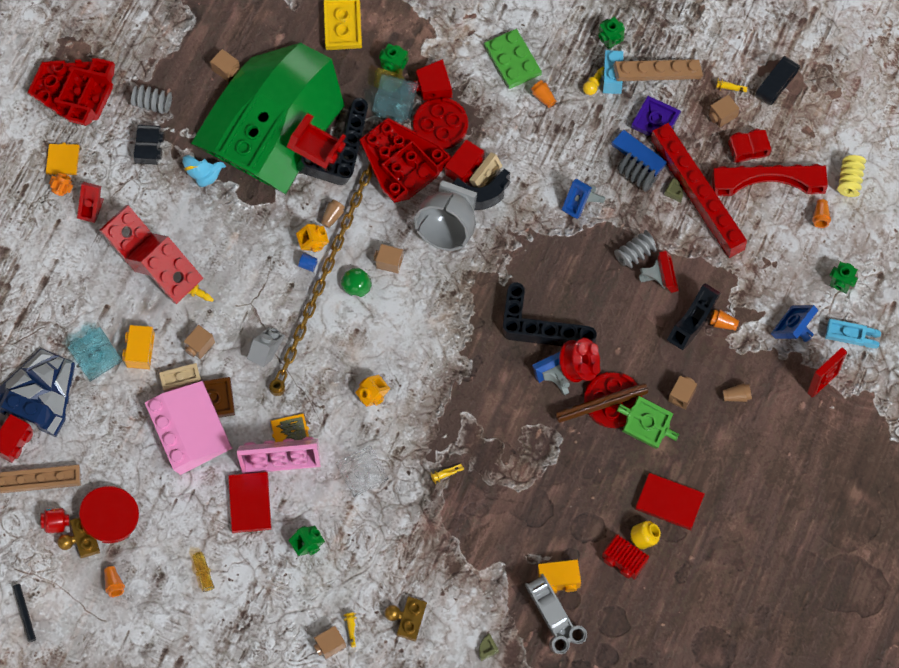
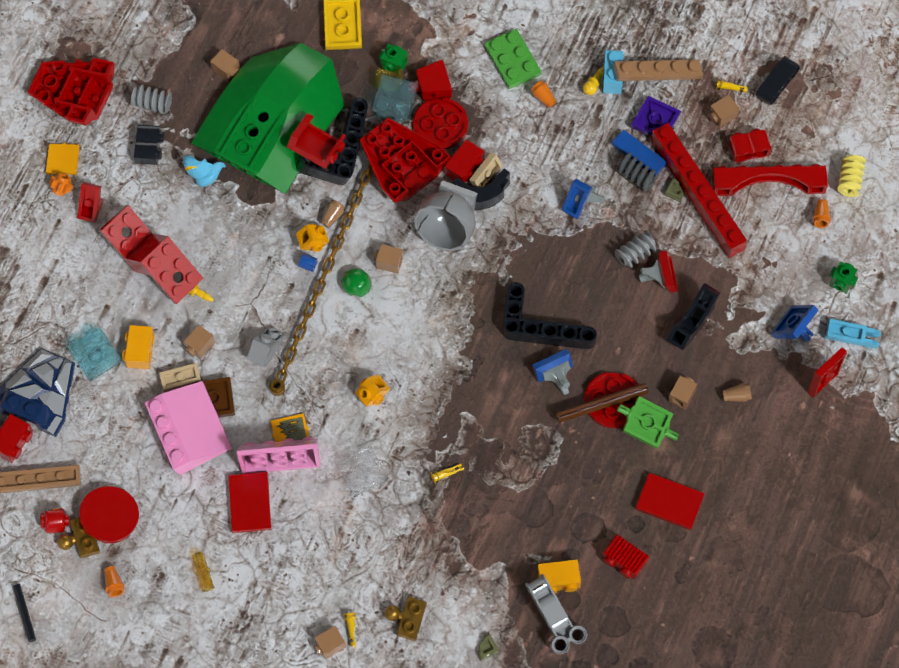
green brick [288,526,325,556] -> none
red wheel [559,338,600,383] -> none
green brick [598,16,625,49] -> none
yellow head [631,521,661,549] -> none
orange cone [709,309,739,331] -> none

